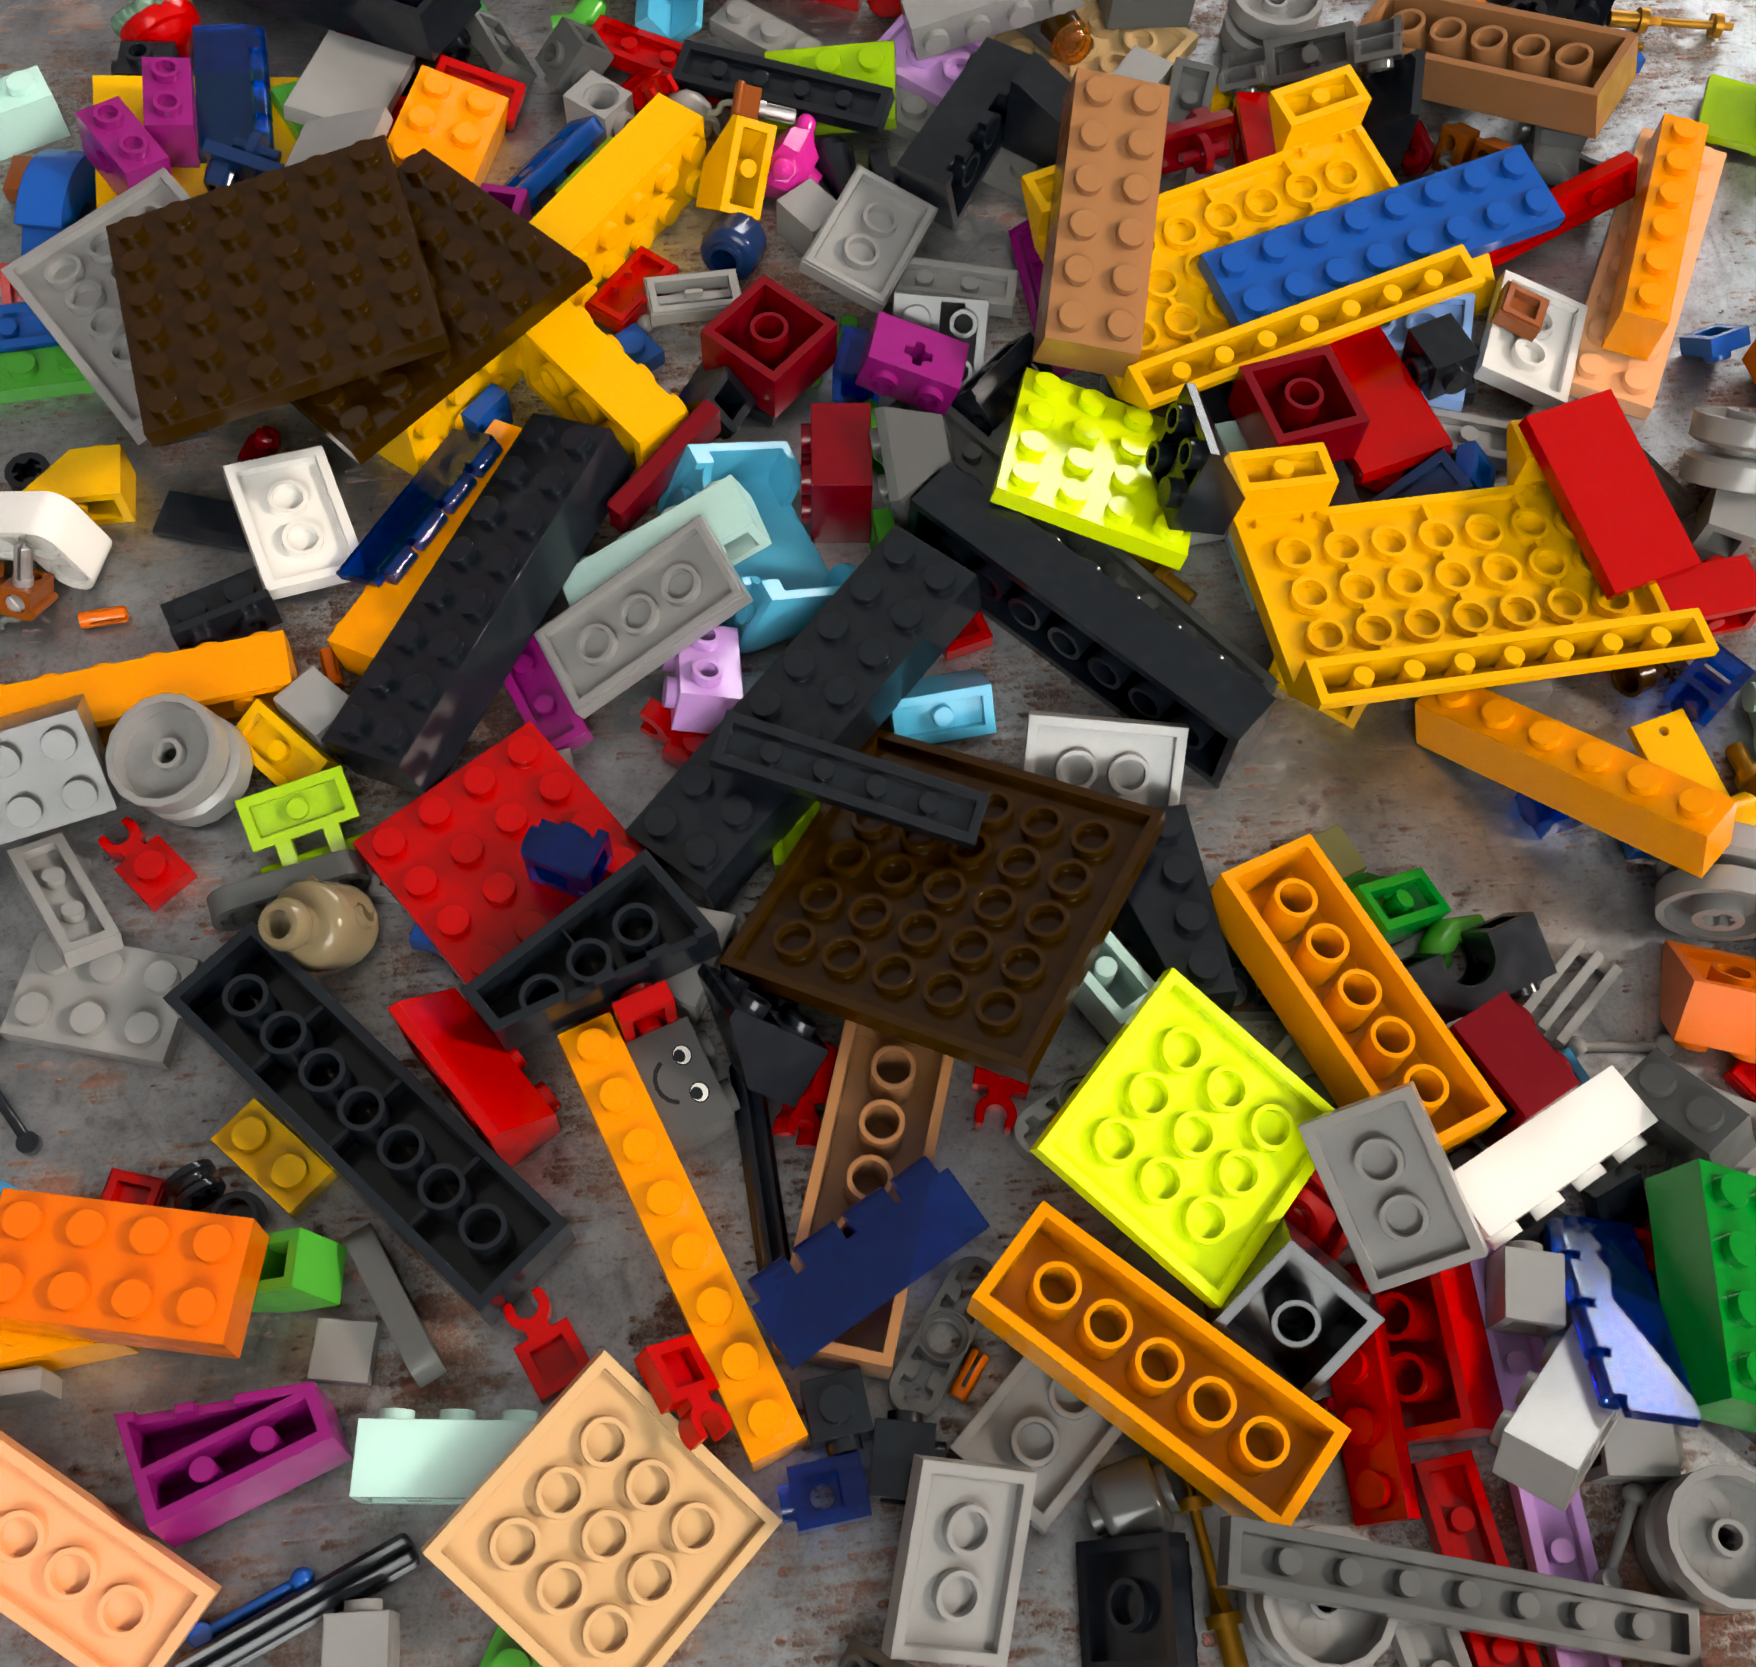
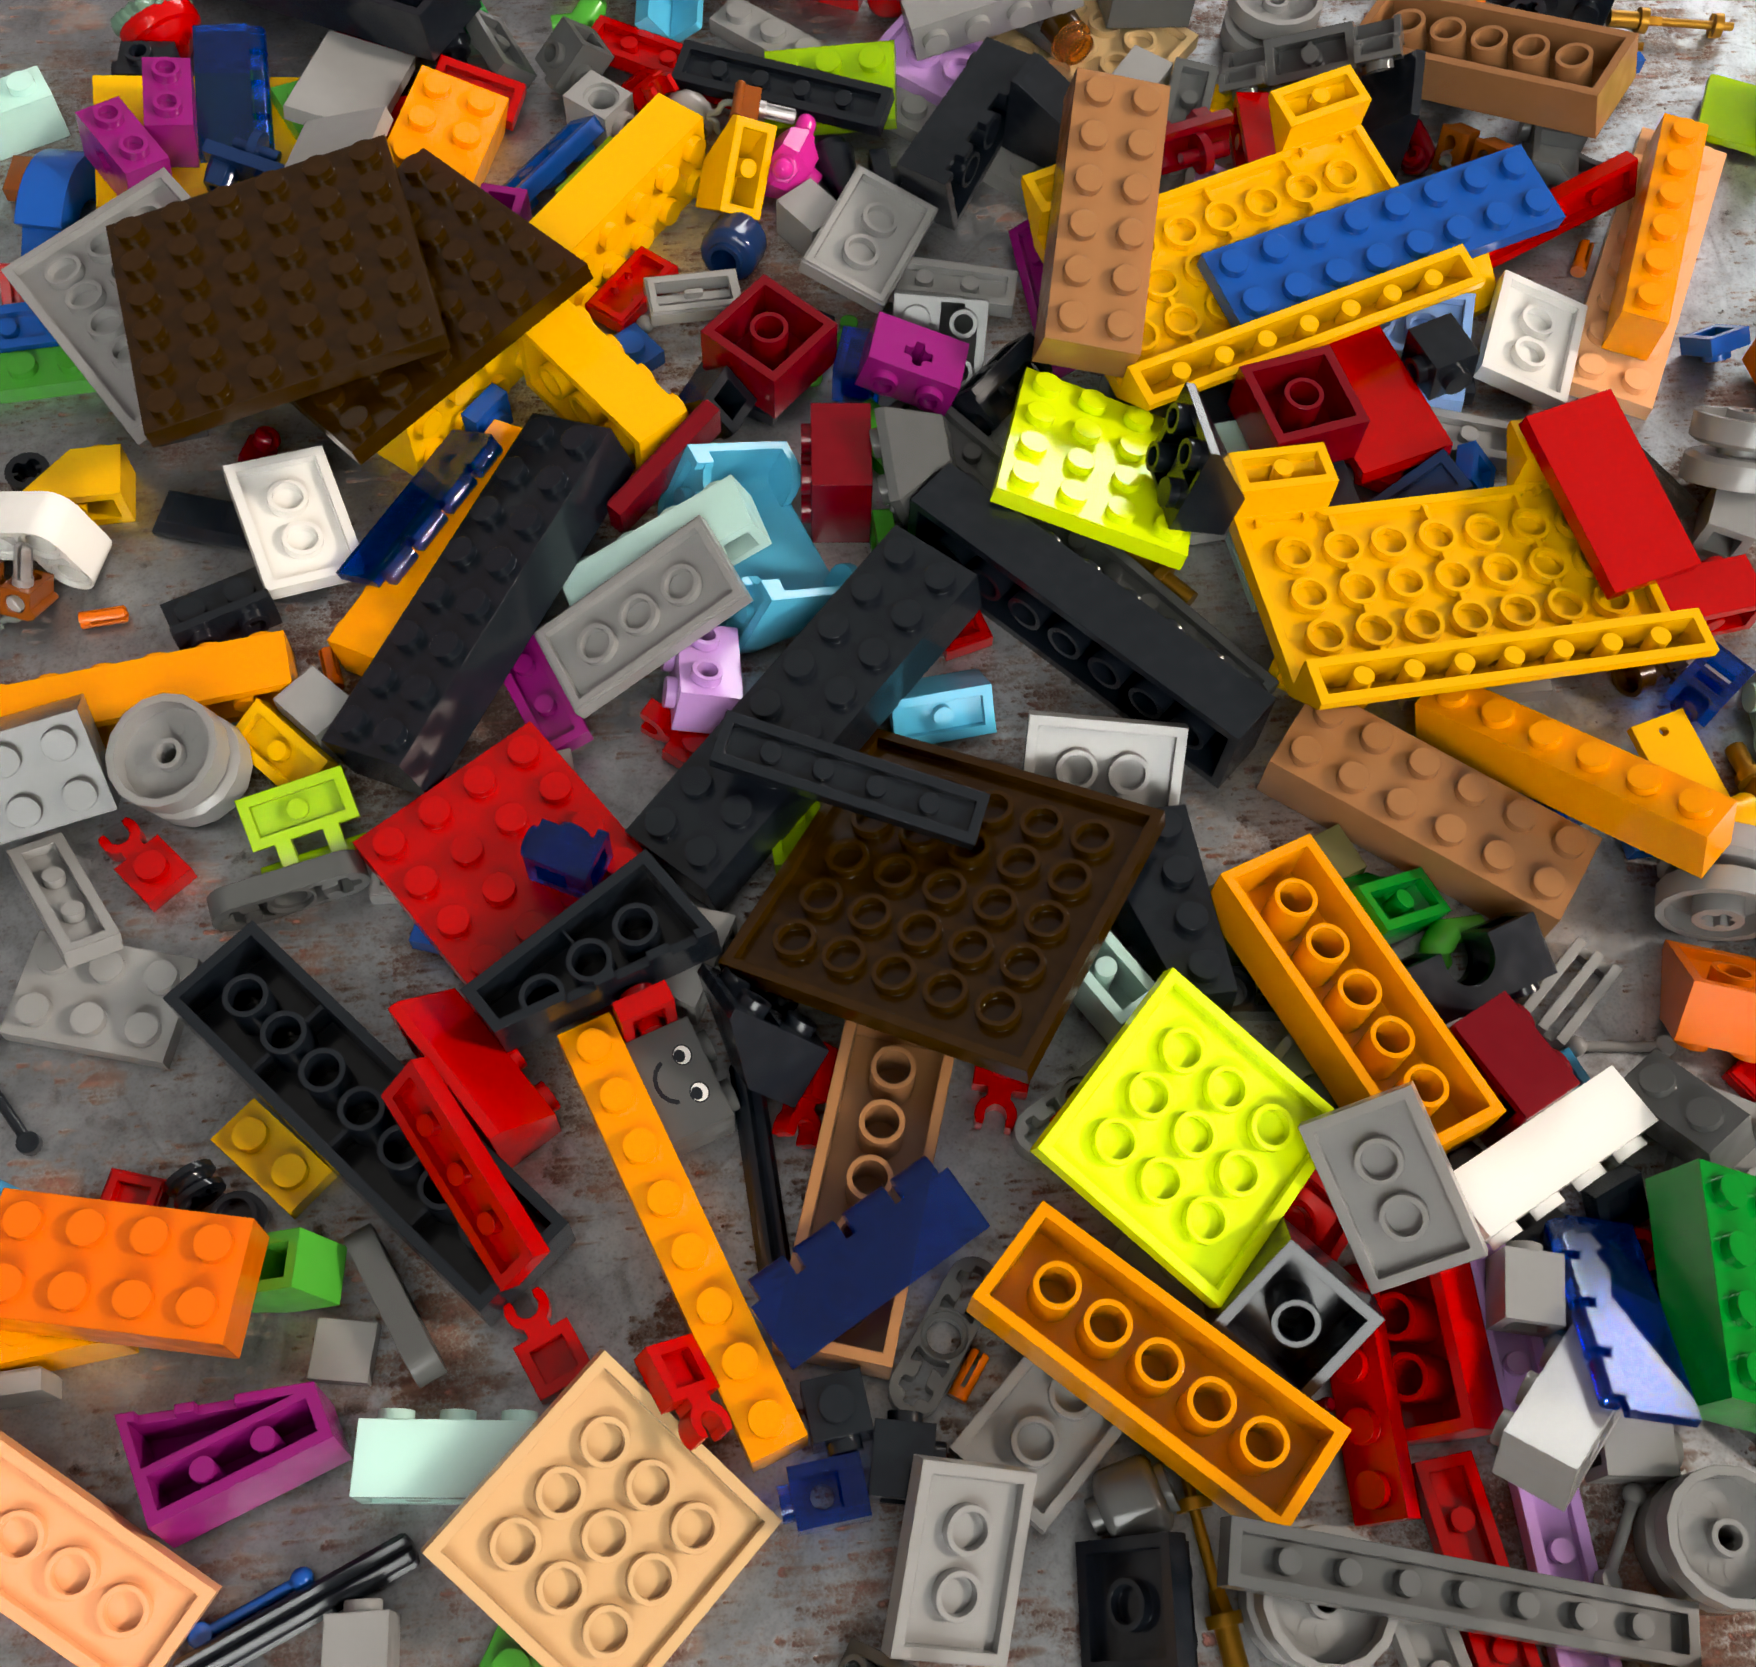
dark tan piece [258,875,379,970] -> none
dark orange tile [1490,280,1550,342] -> none
none -> red plate [381,1056,551,1292]
none -> medium nougat brick [1256,704,1603,938]
none -> orange piece [1570,239,1594,278]

